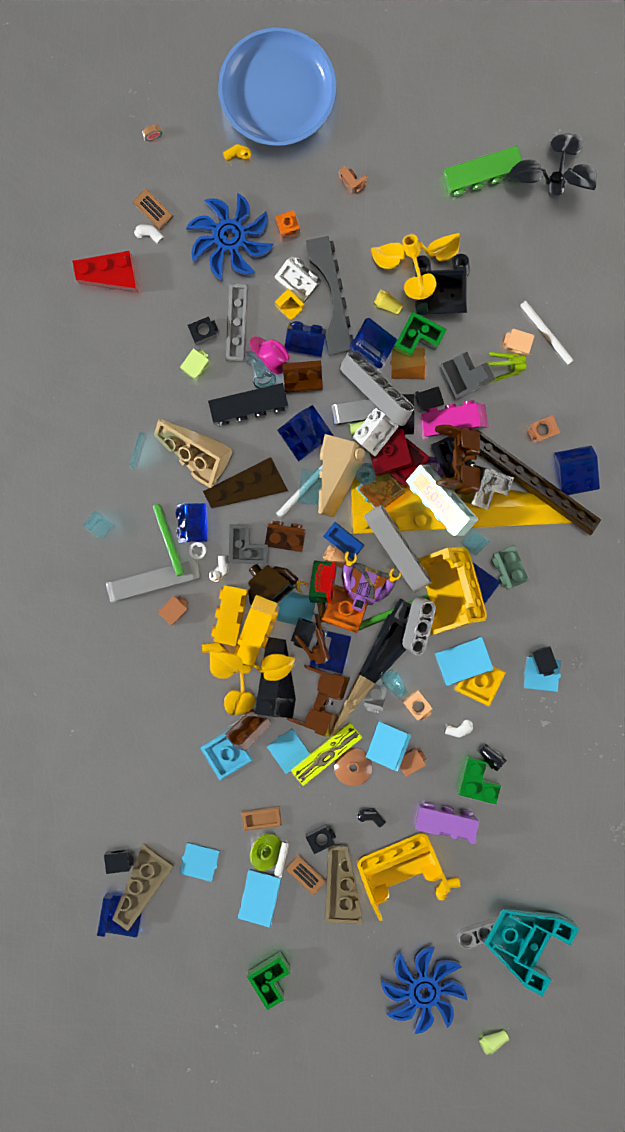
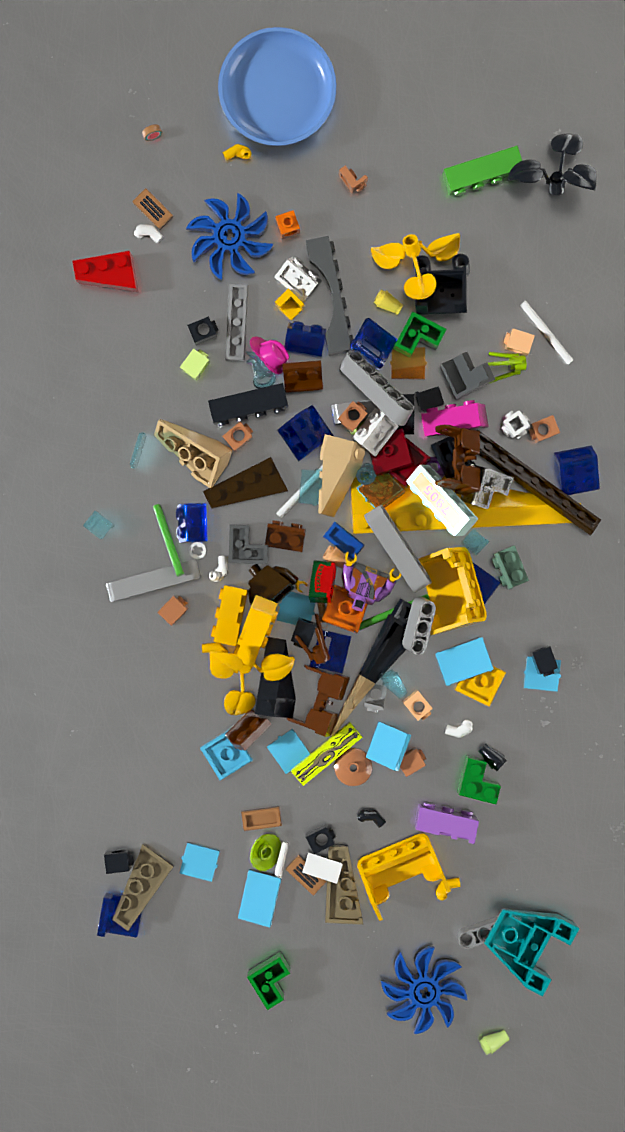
none -> nougat brick [223,422,253,452]
none -> white sticker [302,852,343,884]
none -> nougat brick [338,401,368,432]
none -> white brick [501,410,530,439]

